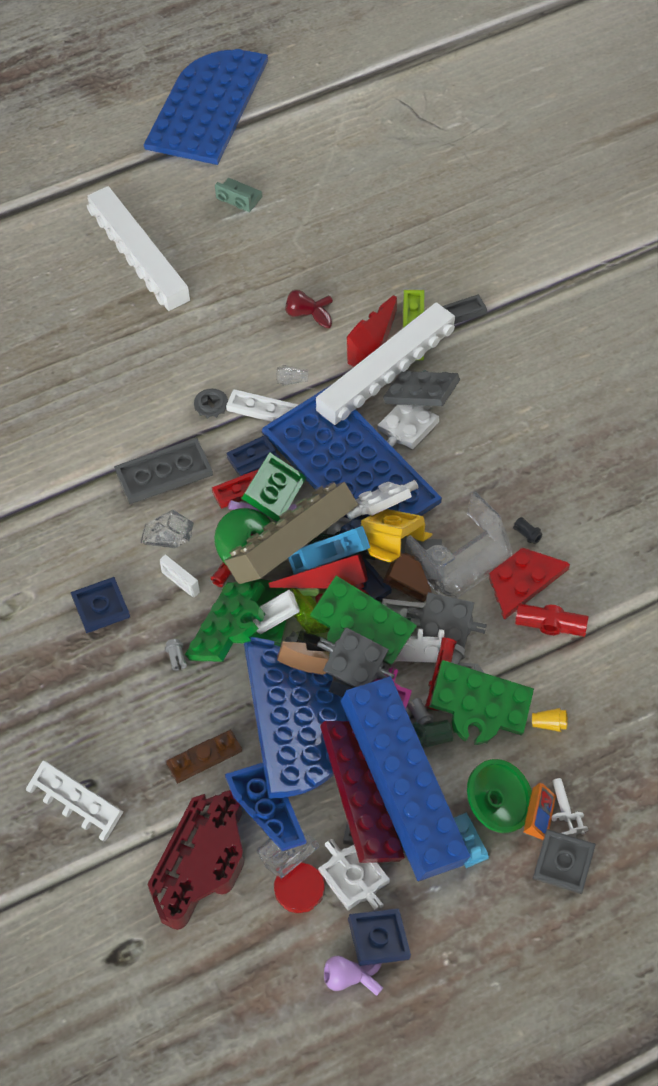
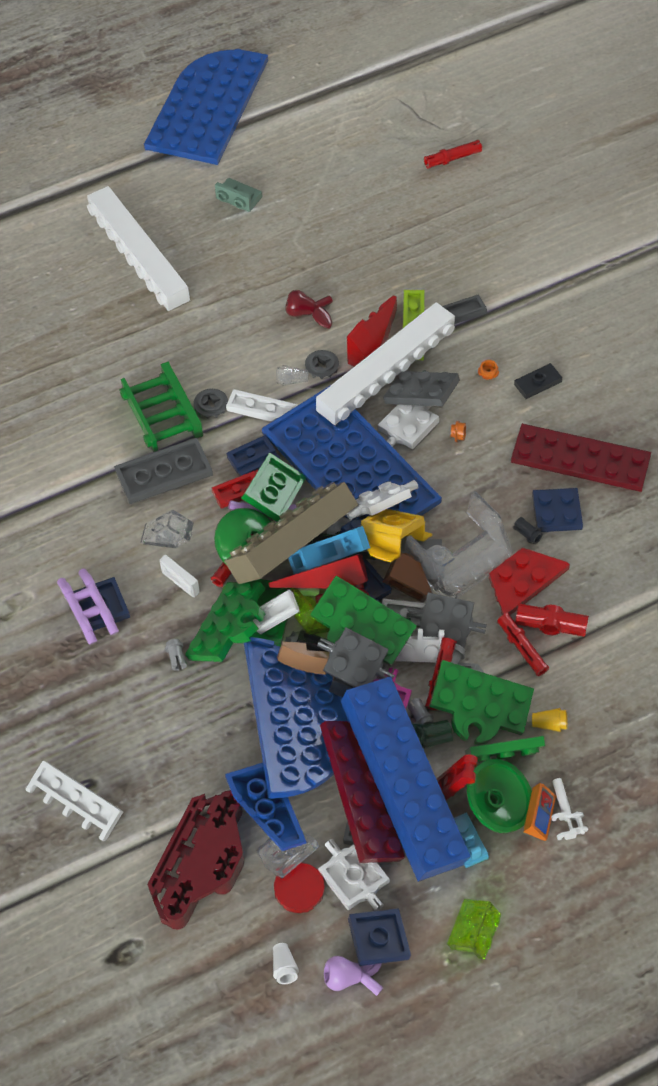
reddish brown plate [166,729,242,784] -> none
dark grey plate [533,829,596,894] -> none
none -> lavender piece [57,568,119,645]
none -> green fence [119,361,203,452]
none -> white cone [273,943,299,984]
none -> dark grey gear [305,350,339,379]
none -> red pin [424,140,482,169]
none -> red plate [437,754,478,801]
none -> clear neon green bracket [447,899,501,959]
none -> orange plate [451,421,466,442]
none -> green plate [465,736,545,763]
none -> orange plate [478,360,499,380]
none -> red pin [497,613,549,676]
none -> dark red plate [511,423,652,492]
none -> black plate [514,363,563,399]
none -> dark blue plate [532,488,583,532]

